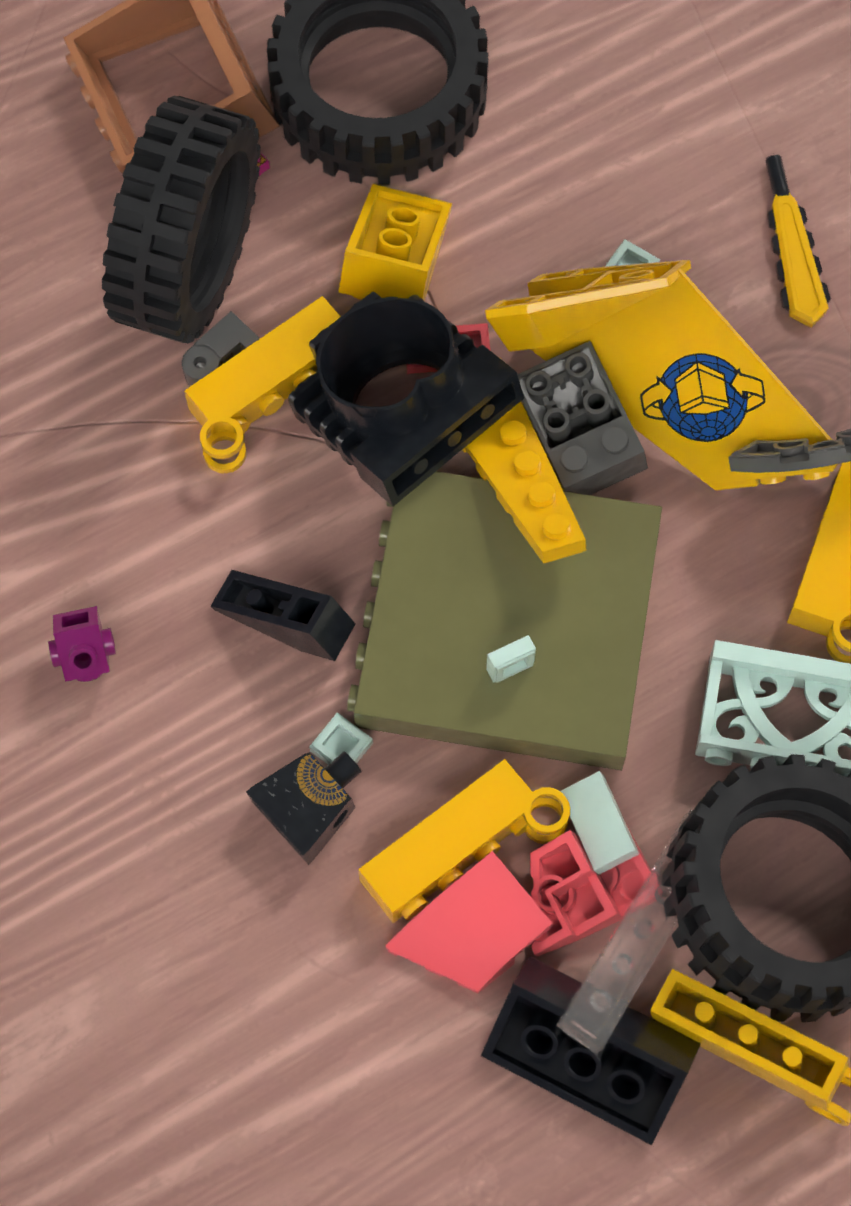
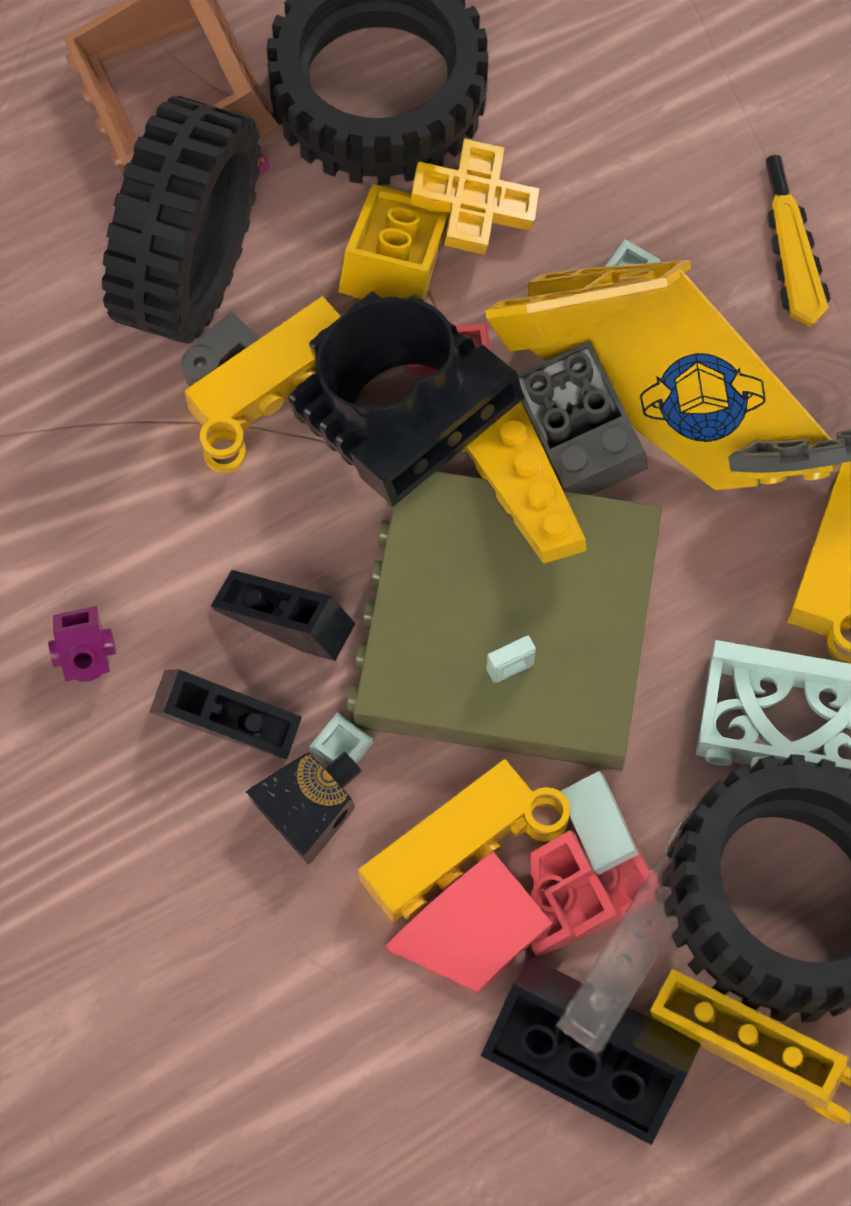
none -> black slope [149,669,302,759]
none -> yellow plate [409,139,539,255]

